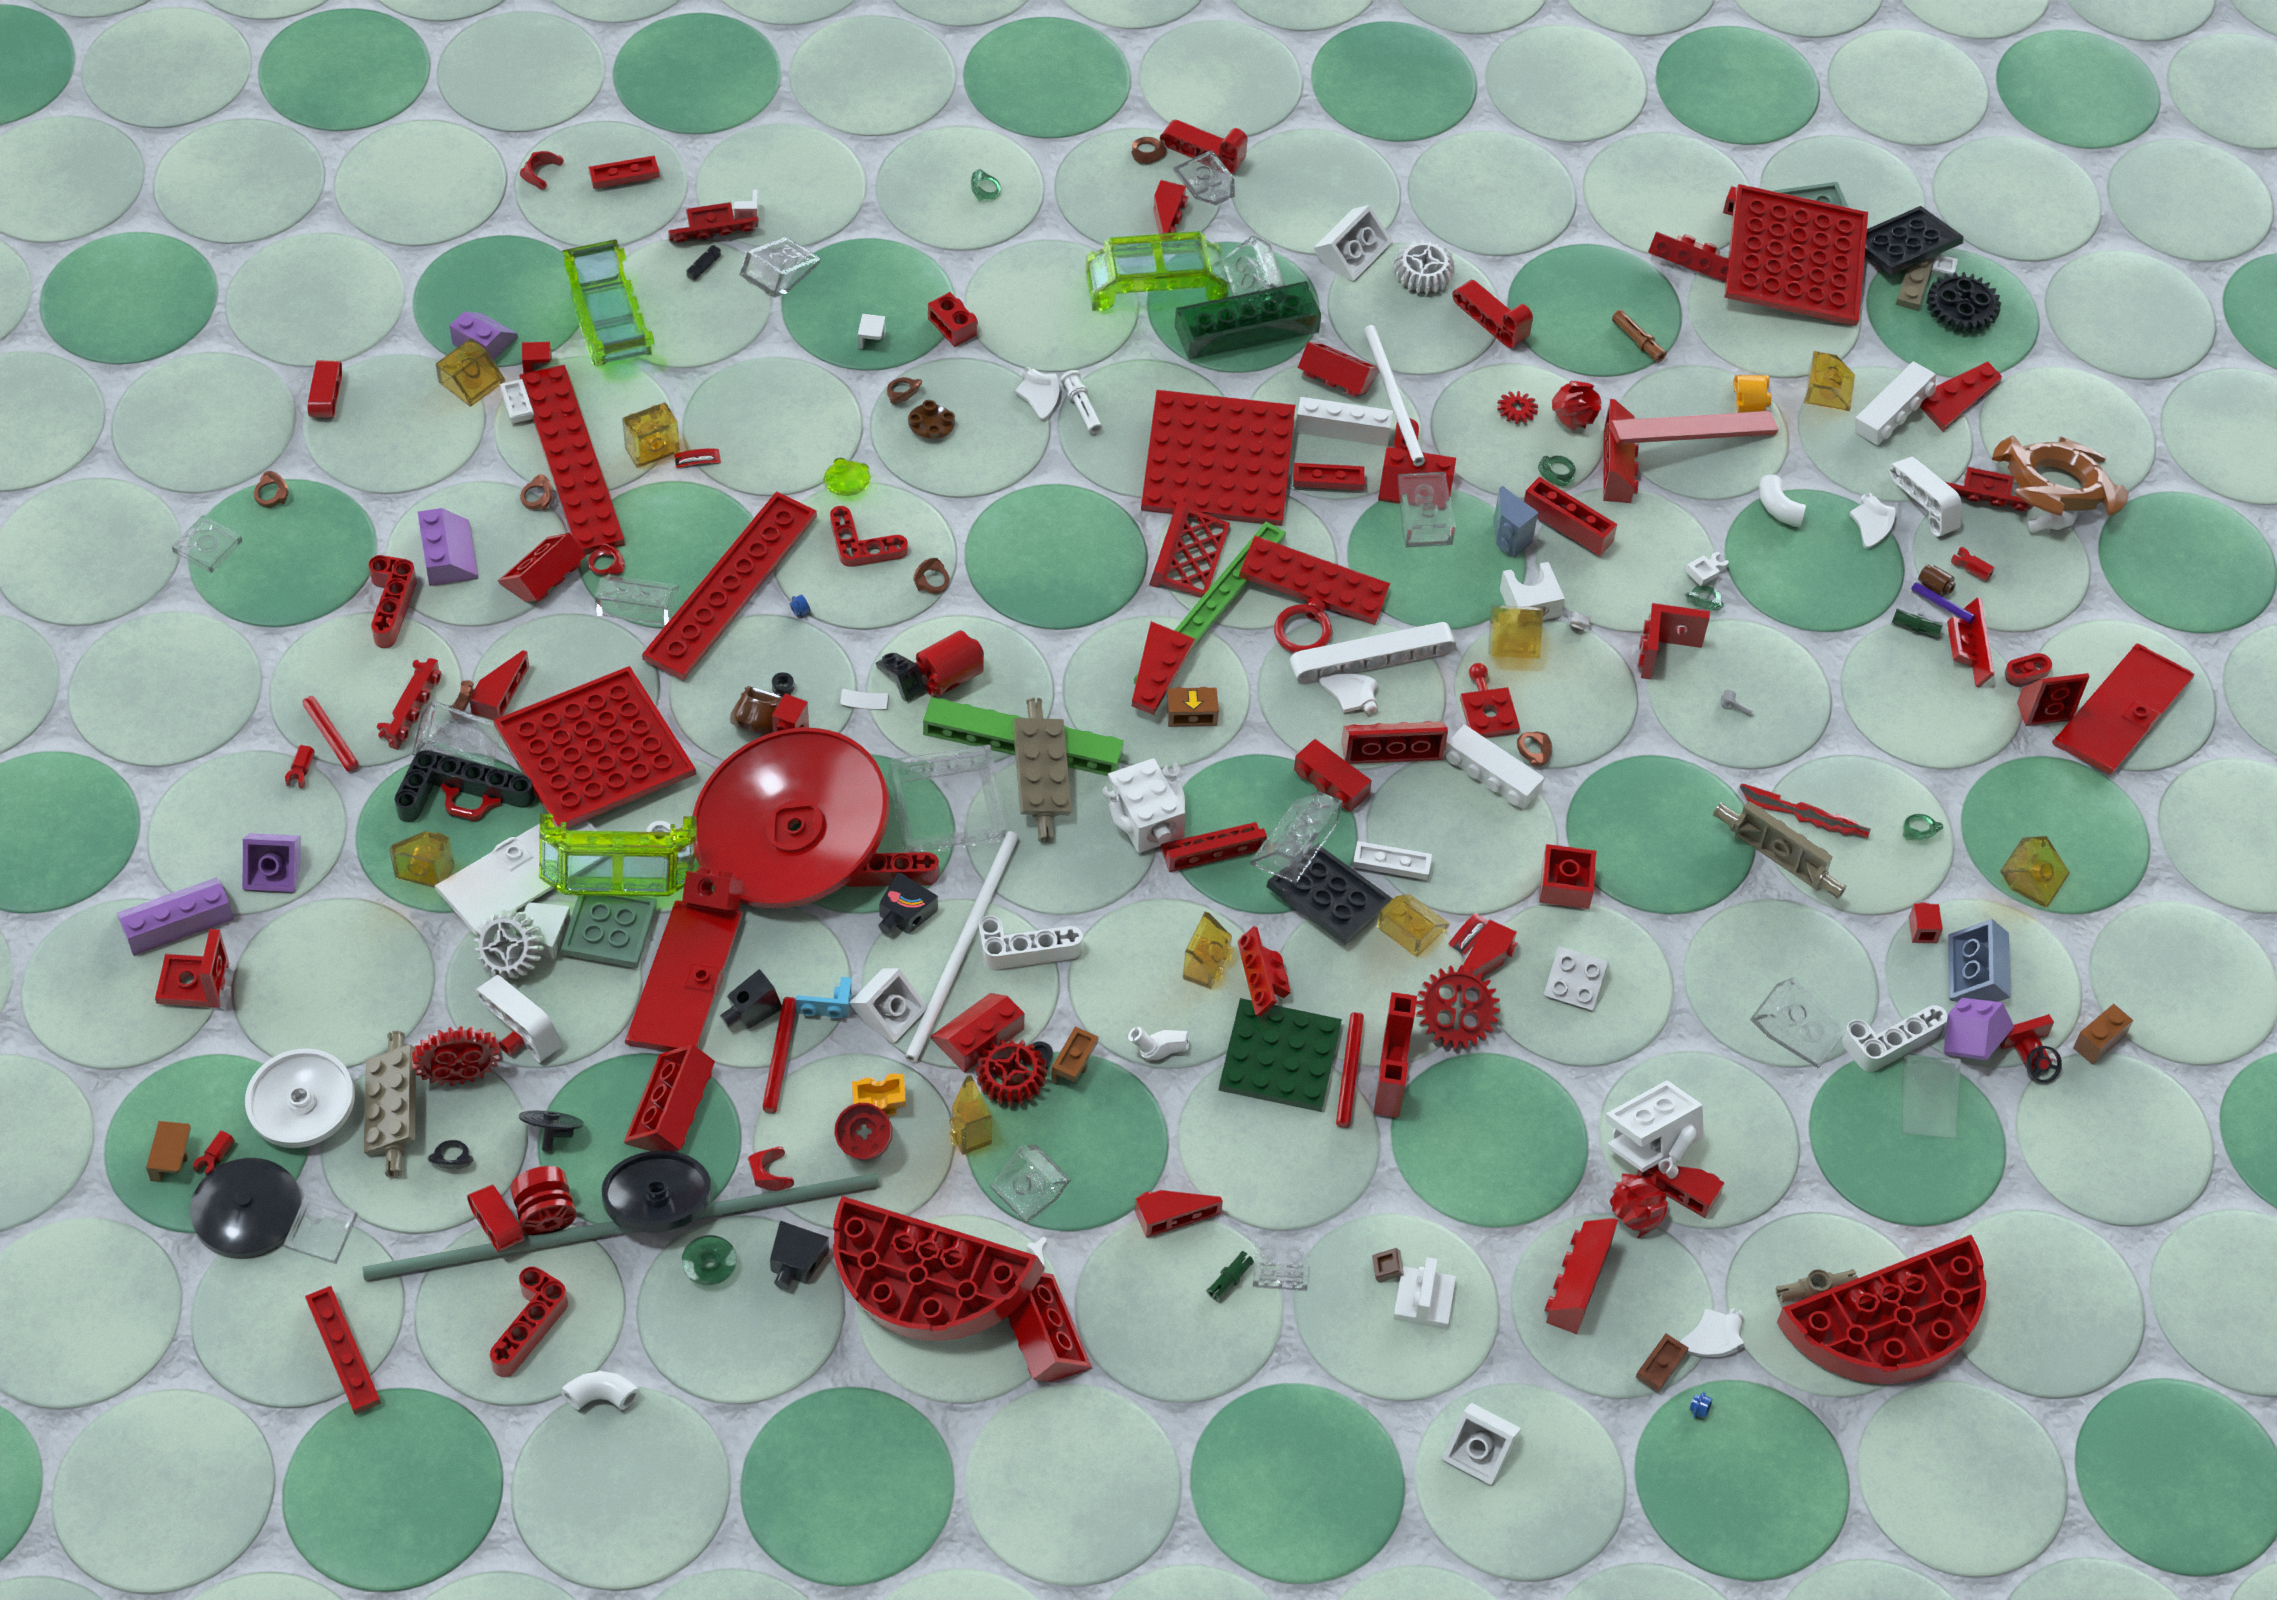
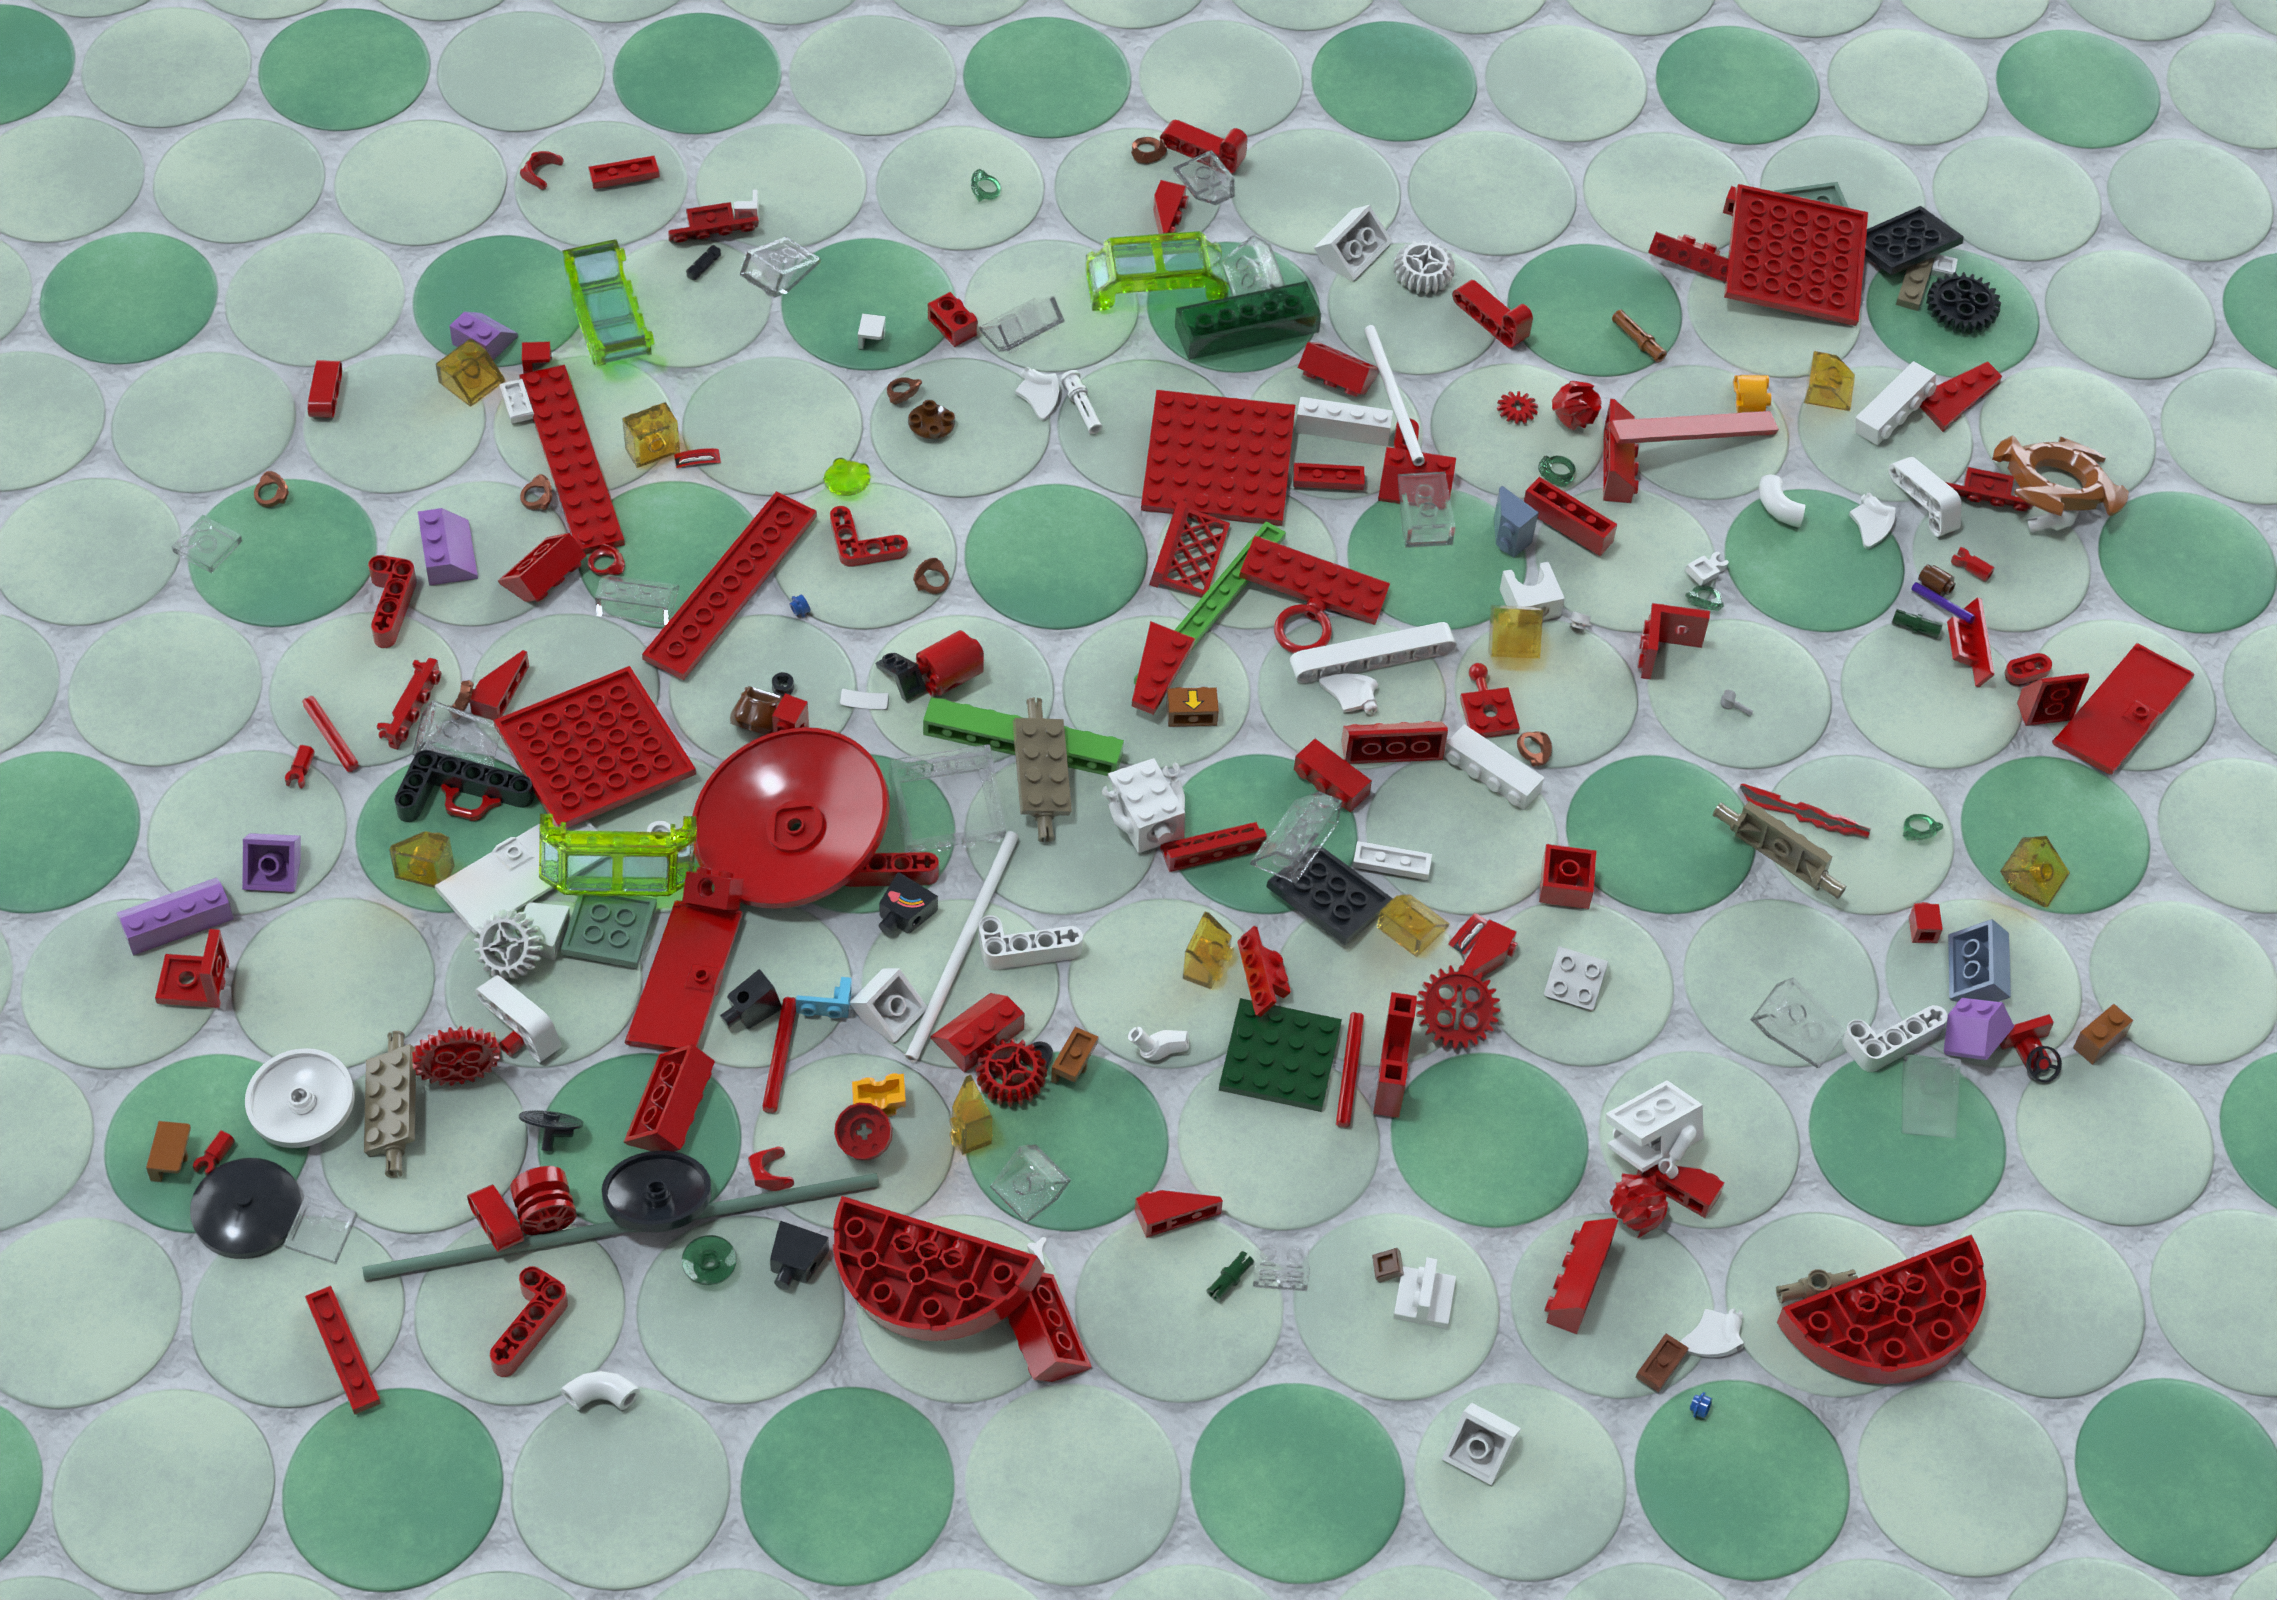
black piece [428,1140,474,1169] -> none
none -> clear slope [979,296,1065,354]

